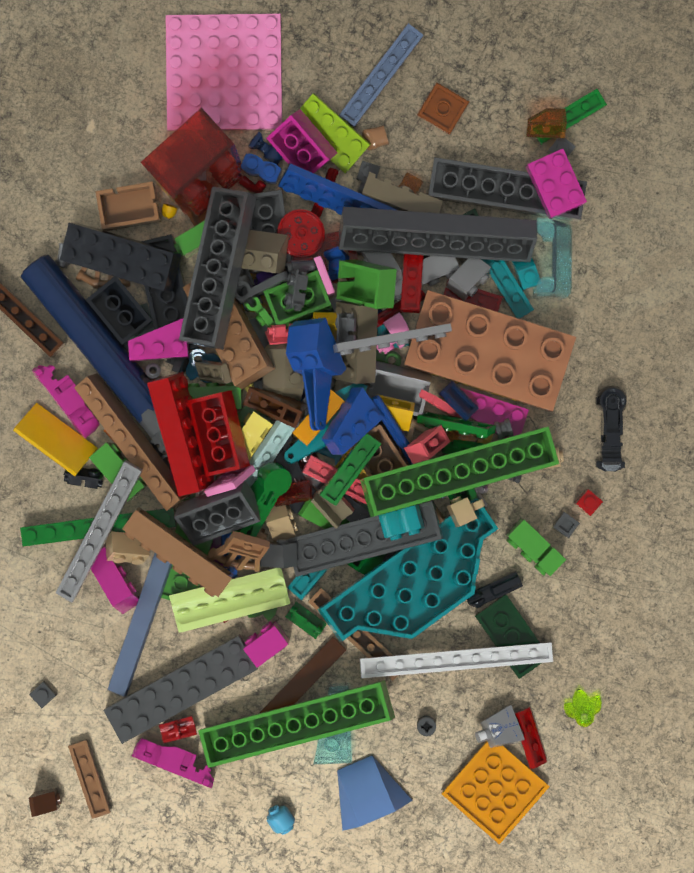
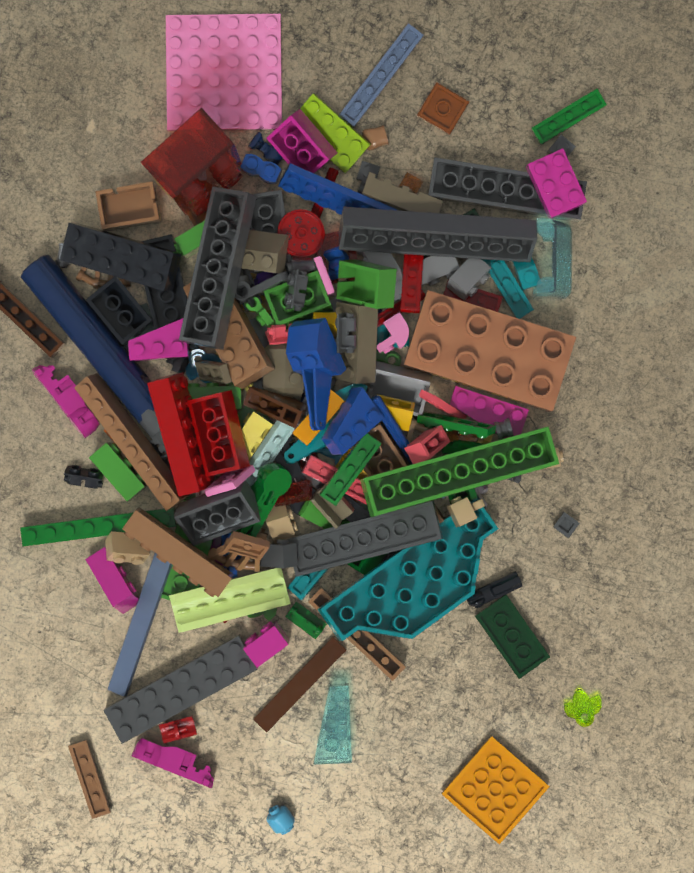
yellow tile [13,403,98,476] -> none
dark grey plate [29,681,57,709] -> none
reddish brown slope [29,788,62,817] -> none
light grey plate [56,460,143,602] -> none
flat silver pin [145,363,161,380] -> none
yellow hinge [161,203,178,219] -> none
bright green brick [198,680,395,768] -> none
red arm [239,175,266,193] -> none
light grey plate [333,323,452,356] -> none
medium blue wedge [337,755,413,831] -> none
white plate [360,643,553,678] -> none
teal brick [379,505,425,541] -> none
dark grey wheel [417,715,436,737] -> none
dark blue tile [439,381,479,422] -> none
light grey torso [475,705,525,748] -> none
bright green piece [505,518,566,576] -> none
red plate [515,707,547,769] -> none
clear orange slope [526,108,567,138] -> none
red brick [574,489,603,516] -> none
black piece [595,385,627,472] -> none

